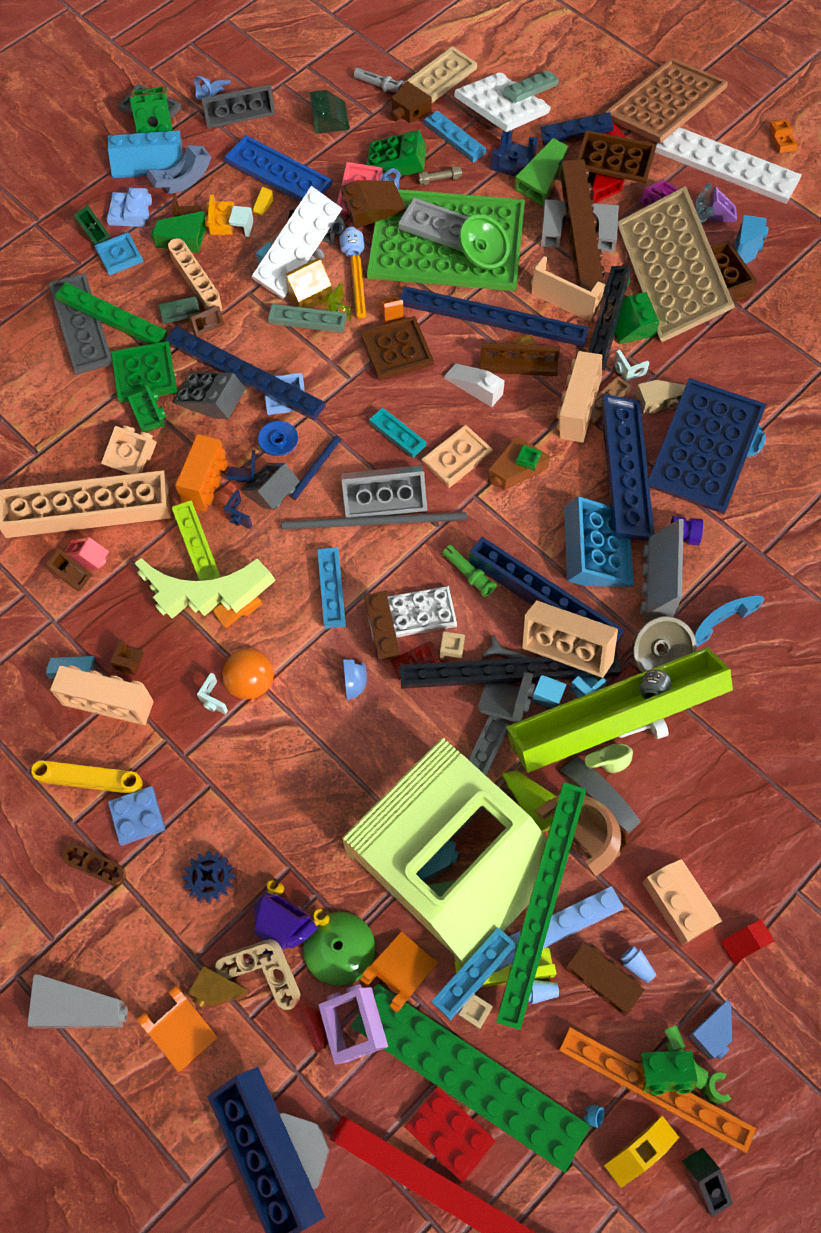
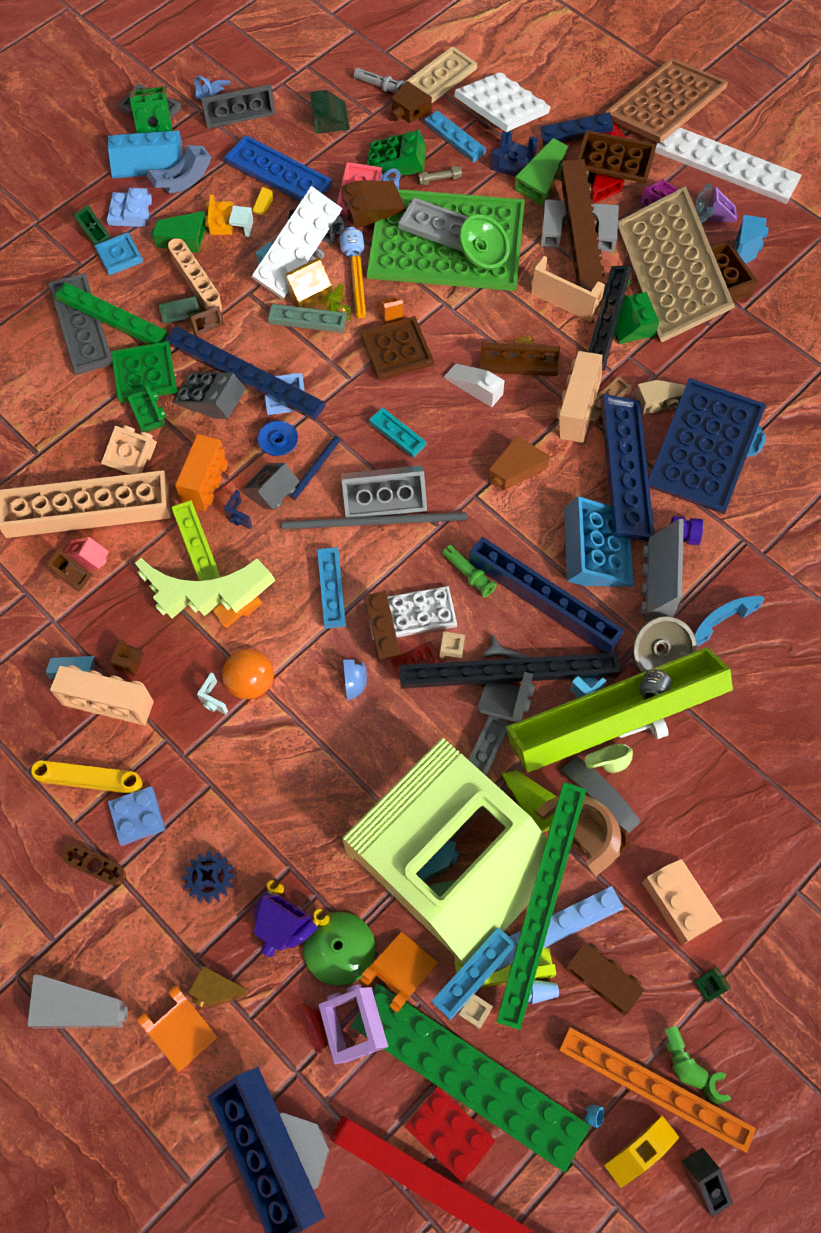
reddish brown bracket [172,194,201,217] -> none
tan beam [215,939,300,1010] -> none
dark blue bracket [227,450,256,482] -> none
dark blue plate [400,286,589,347] -> none
light nougat tile [422,425,493,488] -> none
sand green plate [502,71,559,103] -> none
green tile [515,445,542,471] -> none
light nougat brick [522,600,618,678] -> none
medium azure panel [532,675,566,709] -> none
light aqua bracket [614,350,649,382] -> none
light blue cone [620,946,657,984] -> none
green bracket [640,1051,698,1095] -> none
medium blue slope [688,1000,732,1060] -> none
red slope [720,919,775,964] -> none
orange slope [769,119,798,153] -> none
none -> dark green slope [694,967,731,1002]

